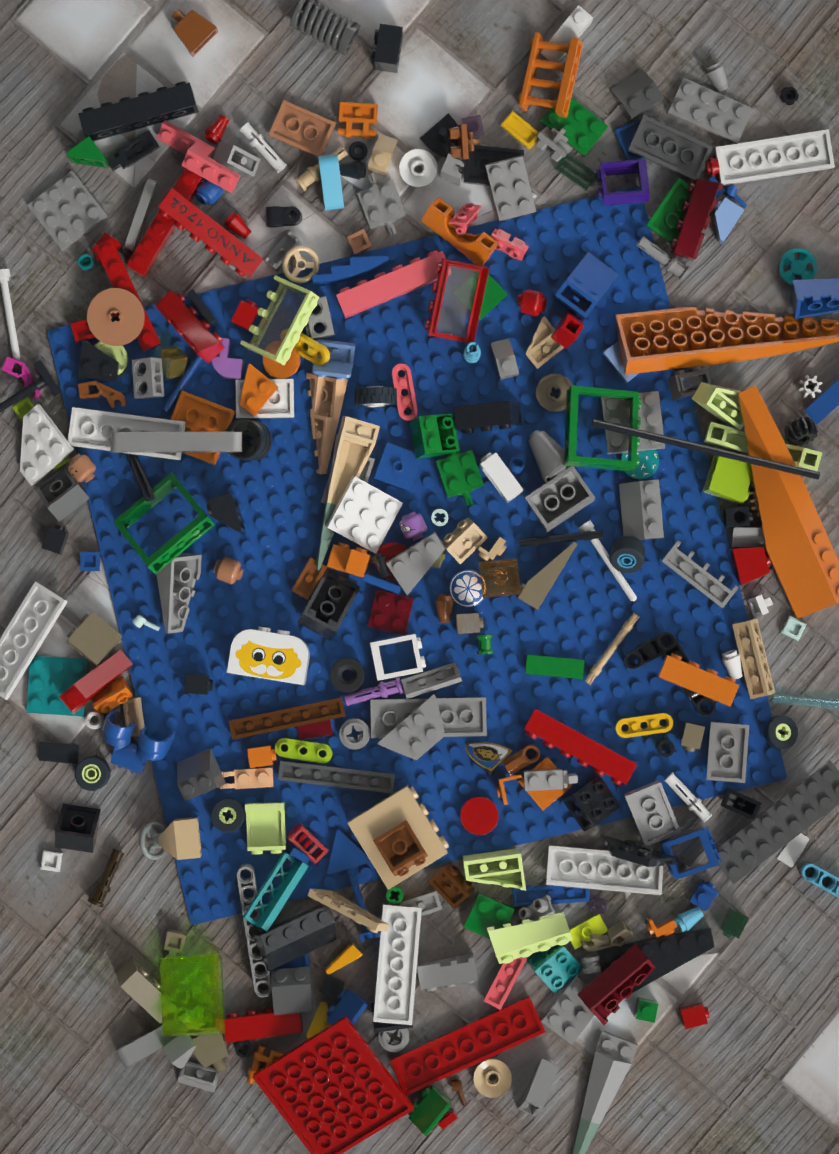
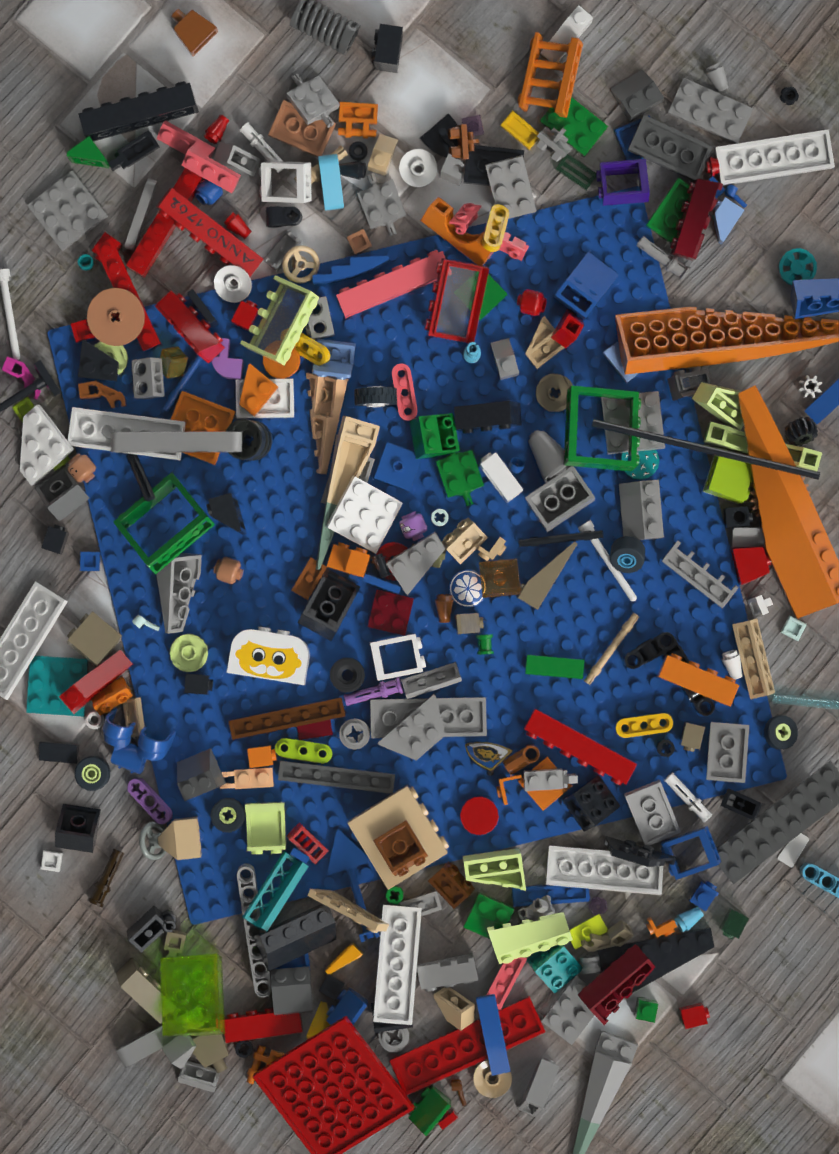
none -> black hinge [126,905,176,953]
none -> medium lavender beam [127,778,173,824]
none -> yellowish green tile [170,634,208,672]
none -> white dish [214,265,252,303]
none -> white window [259,161,312,203]
none -> light grey plate [286,74,340,128]
none -> tan slope [434,987,475,1031]
none -> blue slope [476,994,511,1076]
none -> yellow plate [482,204,509,252]

